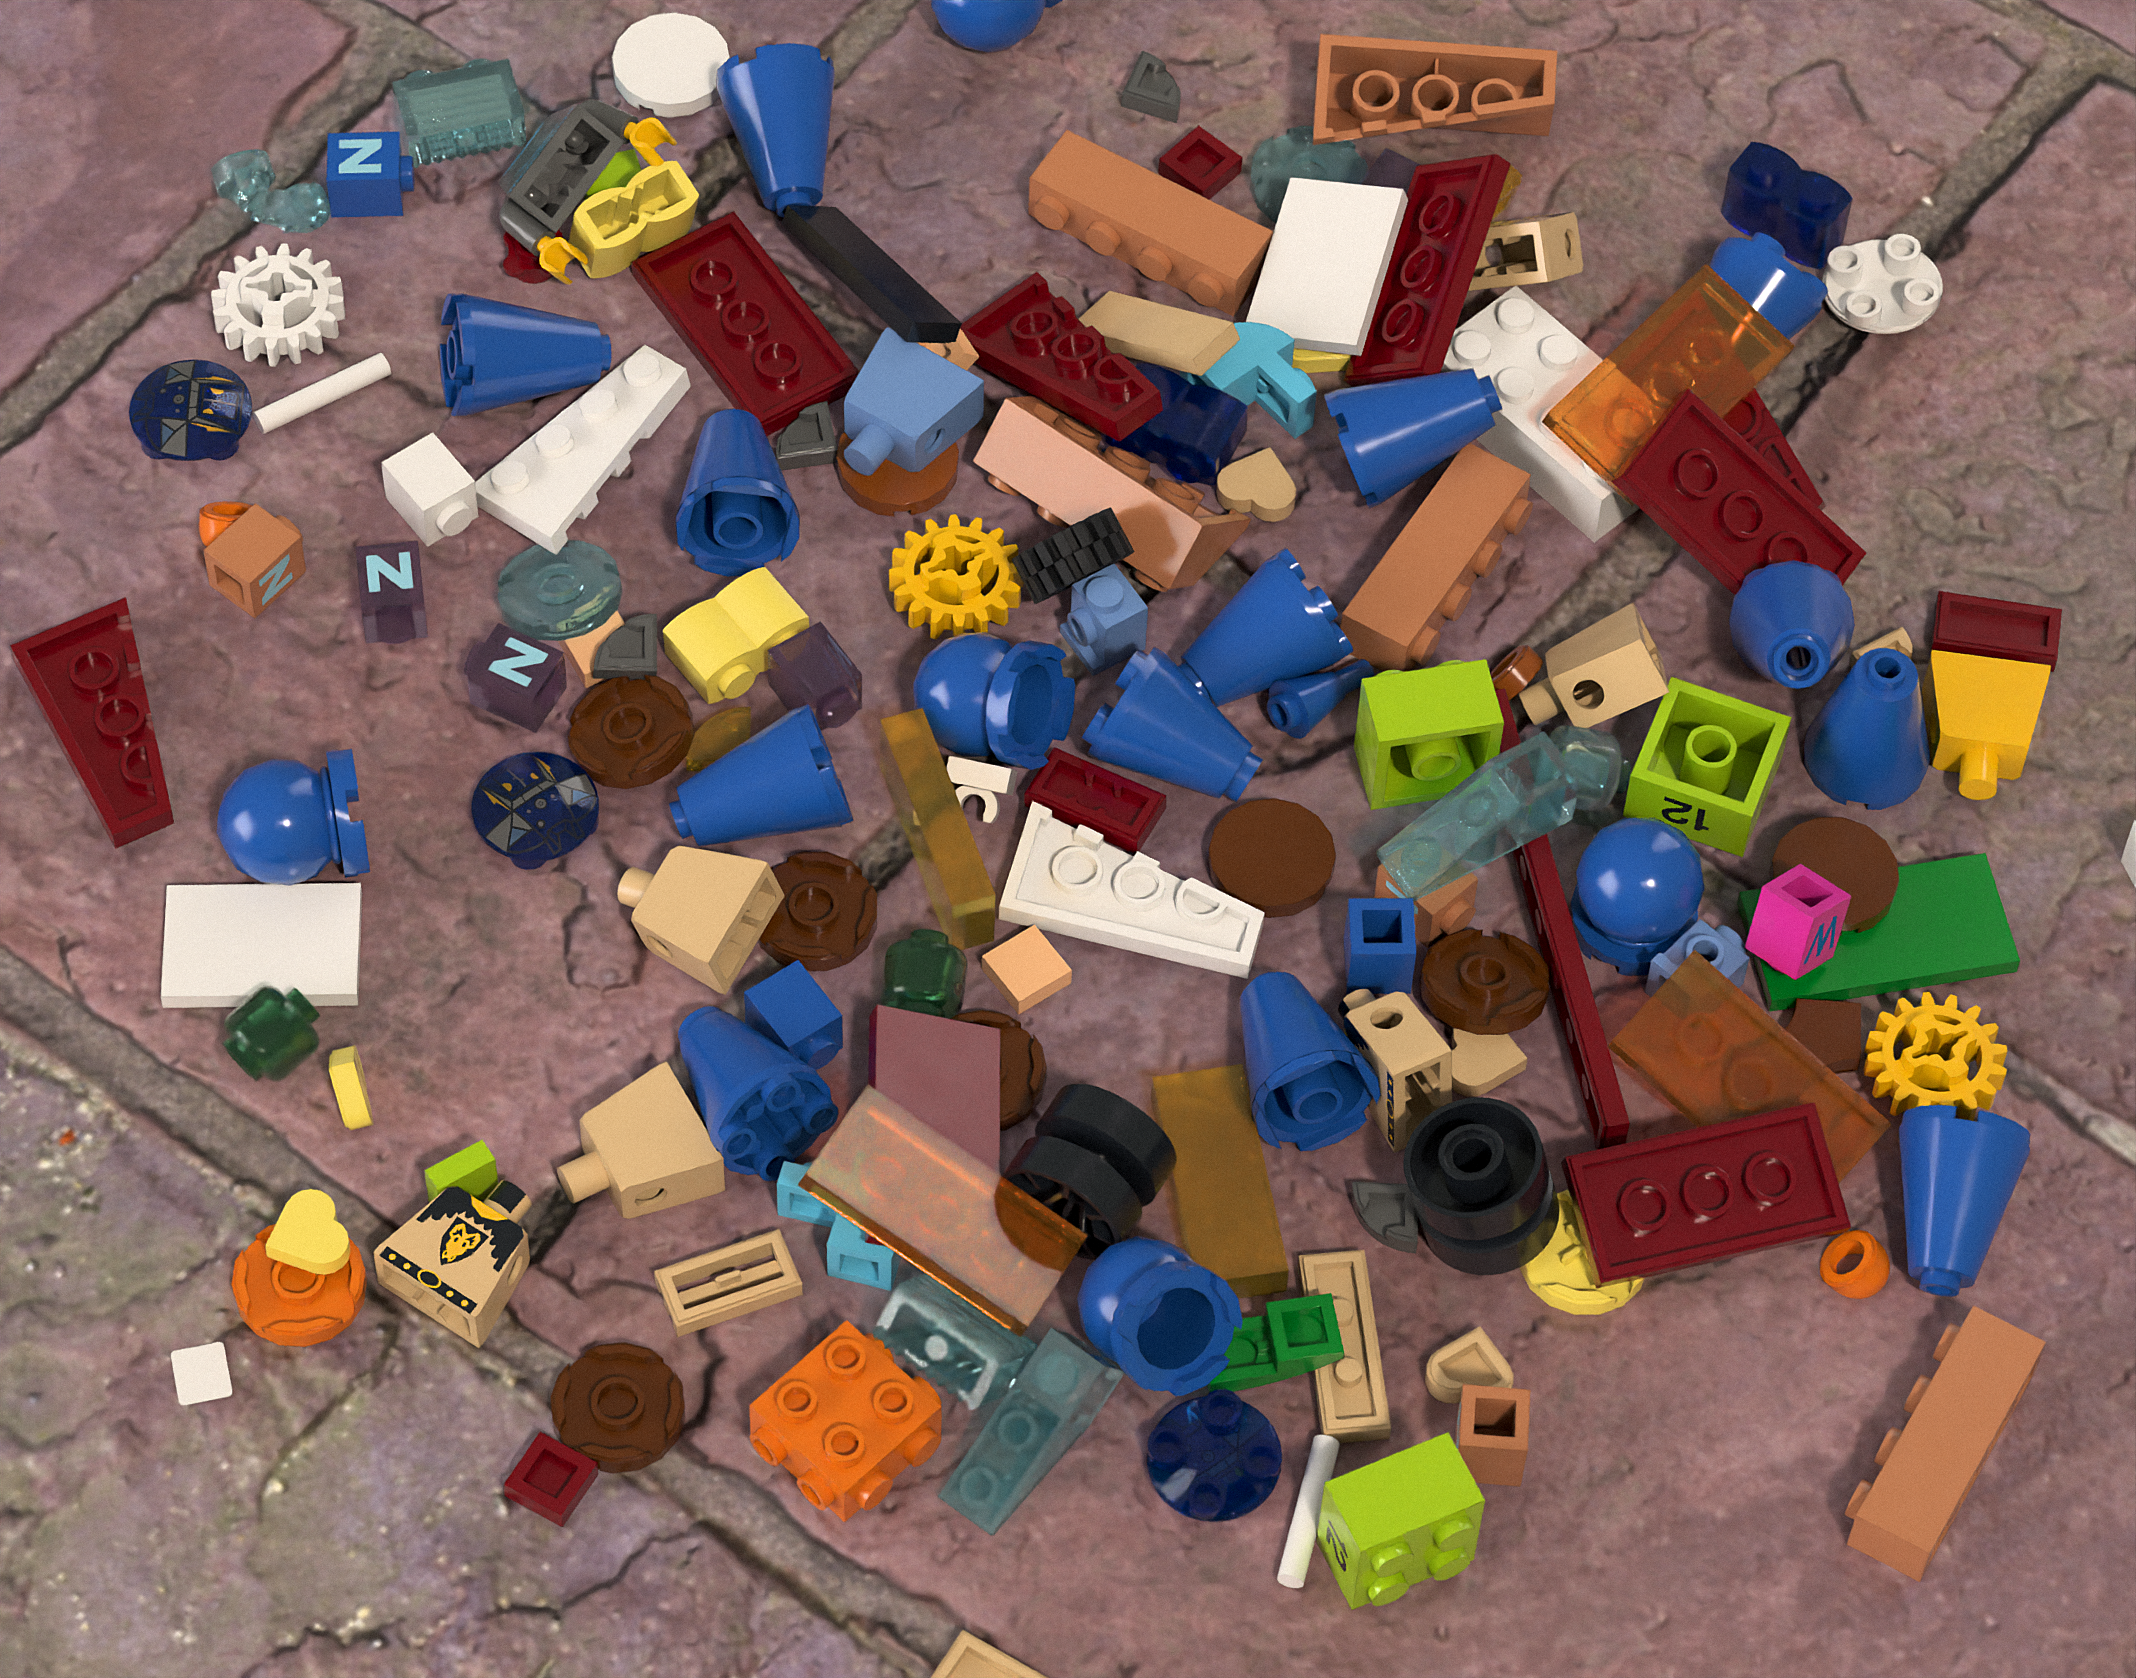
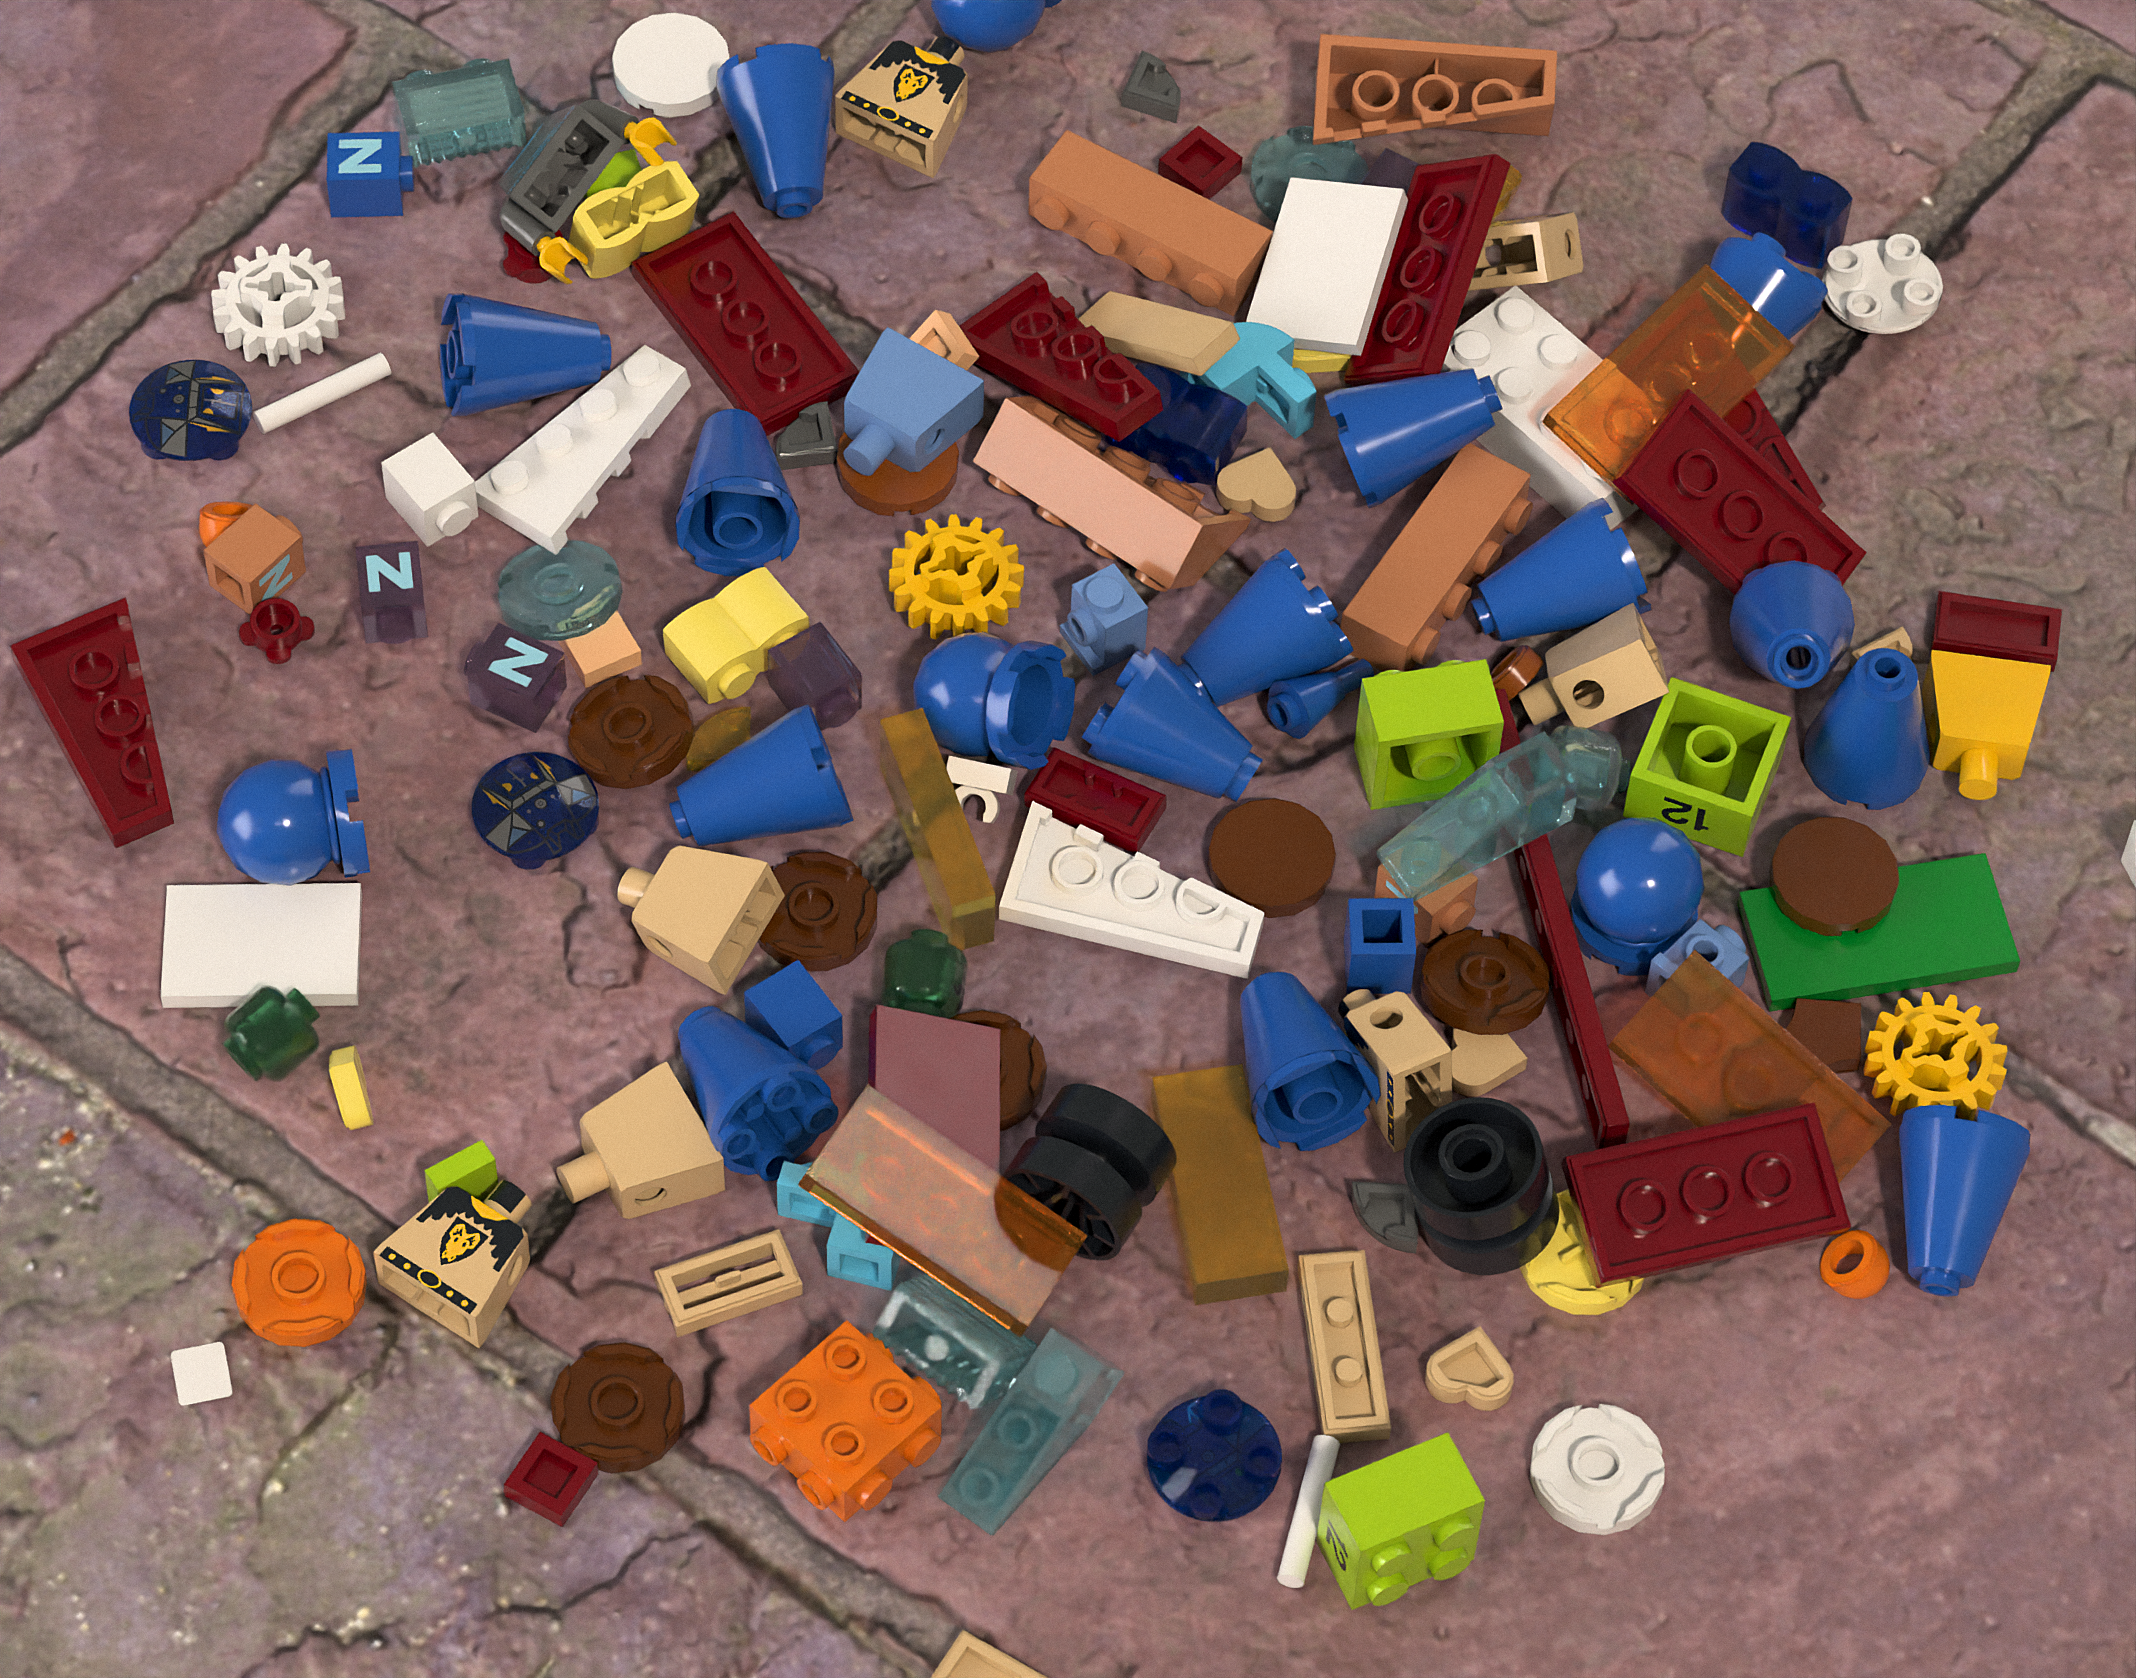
clear light blue arm [211,149,331,233] -> none
light yellow tile [265,1189,351,1275] -> none
dark grey tile [593,614,657,680] -> none
black tile [781,205,962,343] -> none
light nougat tile [982,924,1072,1015] -> none
black tyre [1012,507,1134,604] -> none
blue tile [1077,1236,1243,1396] -> none
green slope [1208,1293,1344,1396] -> none
nougat brick [1455,1384,1531,1487] -> none
dark pink brick [1745,864,1851,980] -> none
nougat brick [1845,1305,2046,1582] -> none
none -> dark red plate [239,598,315,664]
none -> tan torso [835,36,968,178]
none -> blue cone [1470,497,1652,642]
none -> white tile [1529,1404,1665,1535]

